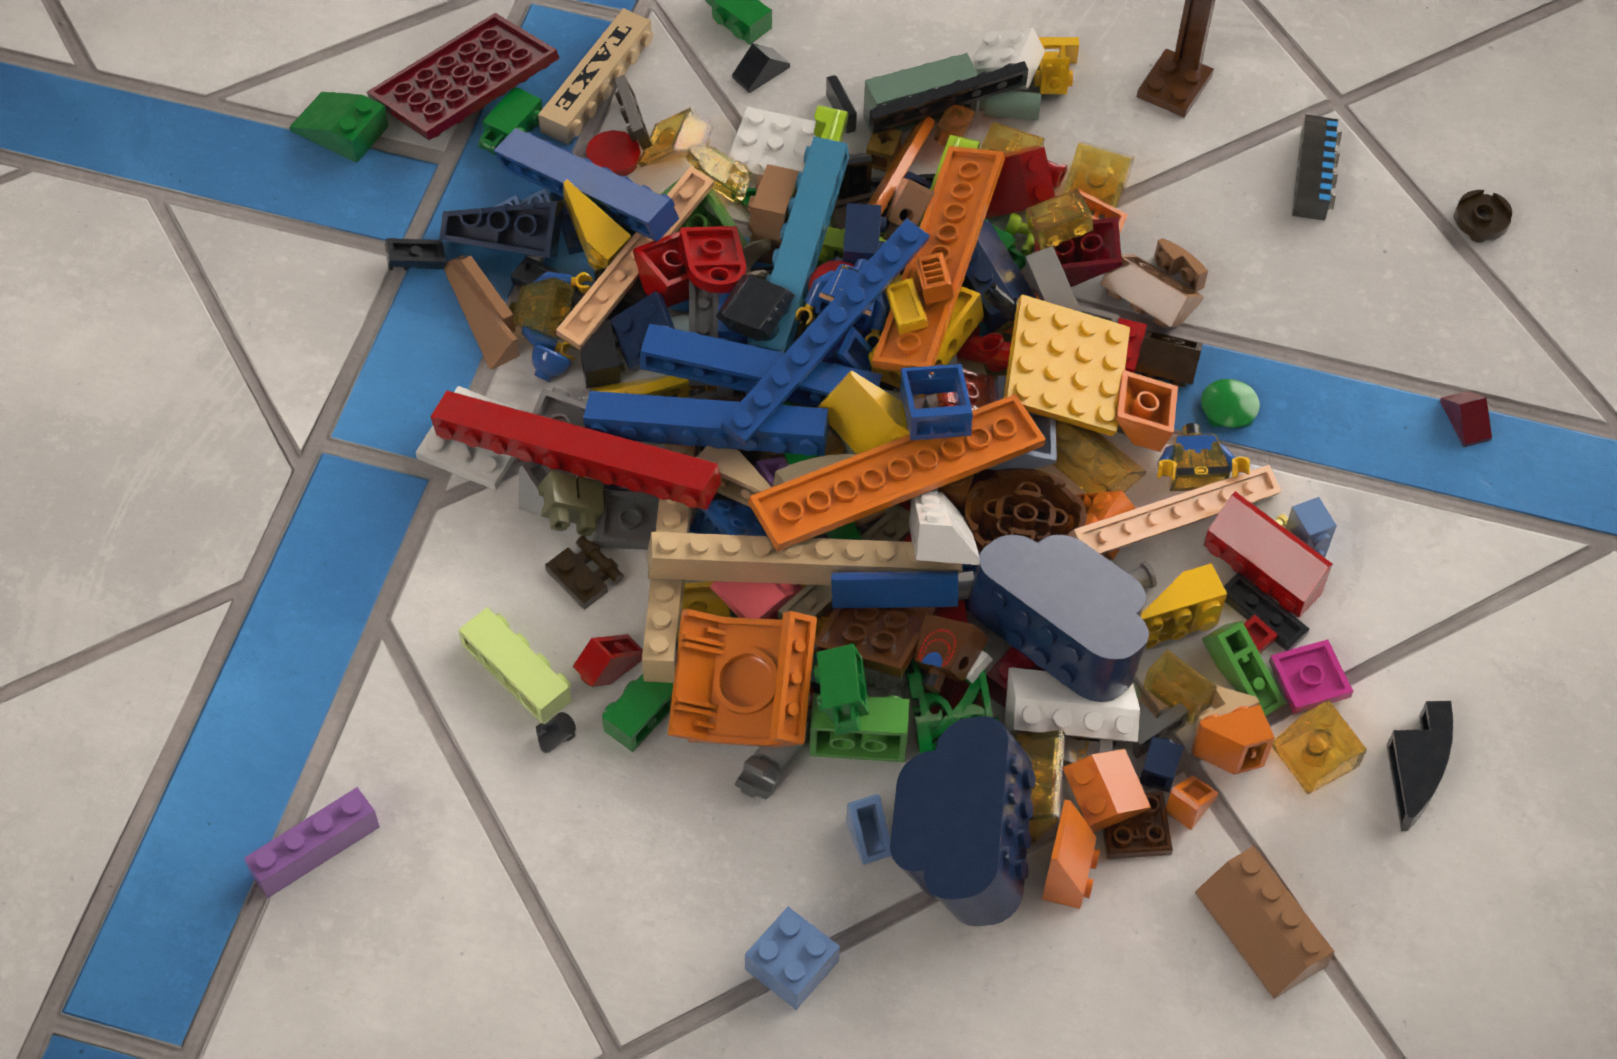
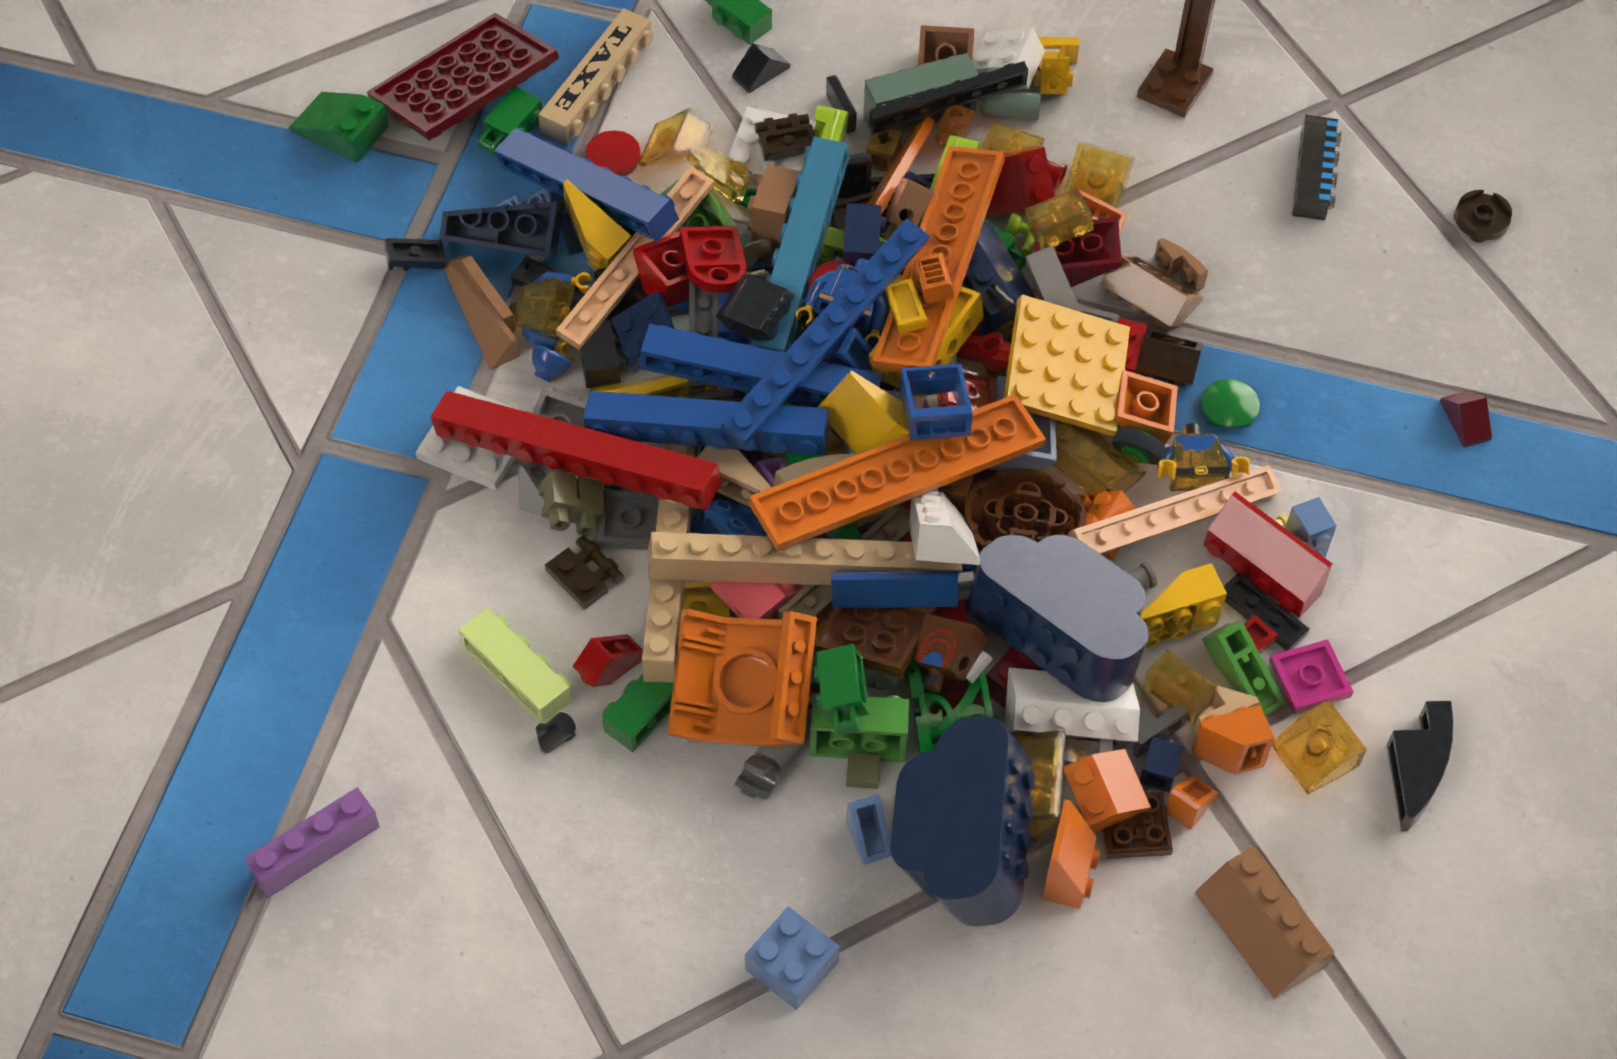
dark brown plate [614,75,653,150] -> none
none -> dark brown plate [754,113,816,162]
none -> olive tile [846,753,880,789]
none -> nougat slope [918,25,975,66]
none -> black wheel [1112,428,1166,465]

